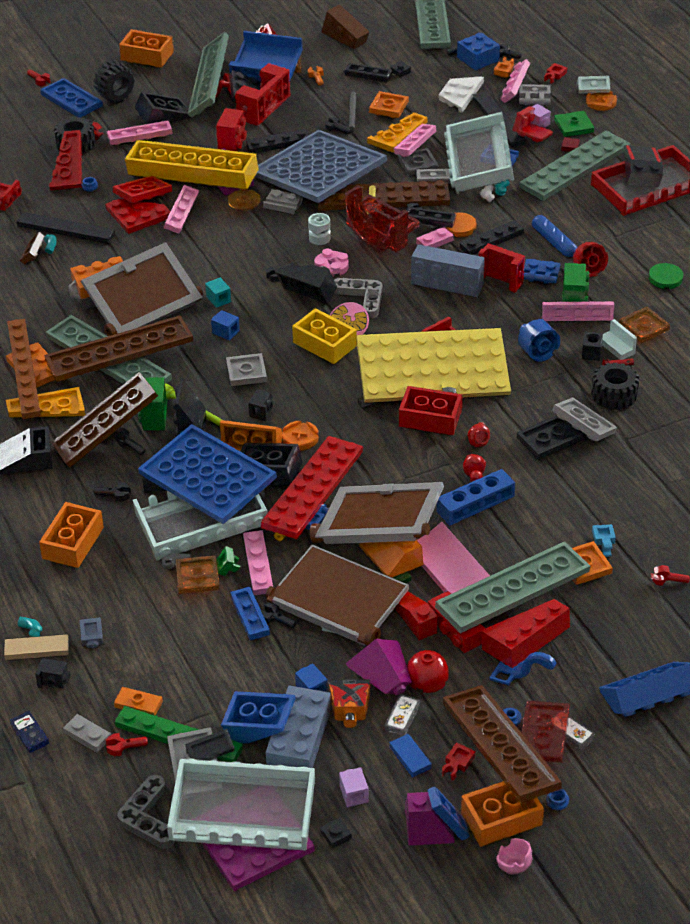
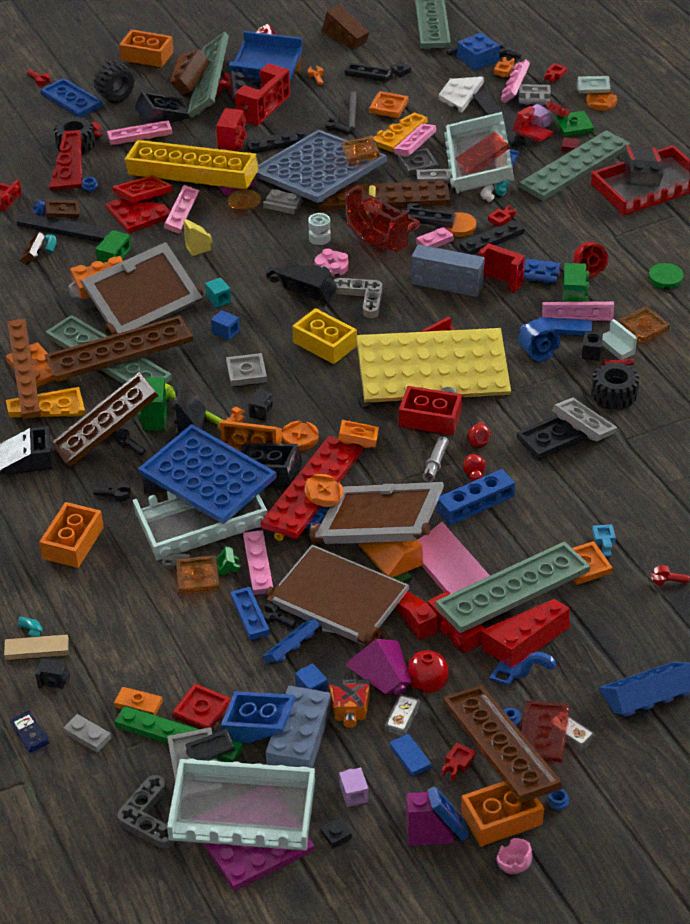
sand blue bracket [80,617,103,648] -> none
red bar [106,733,148,756] -> none
shield [330,302,369,335] -> none
blue piece [532,215,577,257] -> none
none -> blue plate [33,200,46,216]
none -> reddish brown plate [44,200,80,218]
none -> green brick [95,230,131,263]
none -> reddish brown wedge [170,48,210,96]
none -> red tile [172,683,231,730]
none -> light yellow slope [183,219,212,256]
none -> orange bar [217,407,245,432]
none -> blue plate [262,619,320,663]
none -> orange tile [304,474,344,507]
none -> orange plate [338,420,379,448]
none -> clear orange plate [341,136,380,163]
none -> light grey pin [422,437,449,482]
none -> clear red tile [455,131,510,175]
none -> red plate [488,205,516,227]
none -> blue tile [539,317,592,336]
none -> red gear [546,102,570,117]

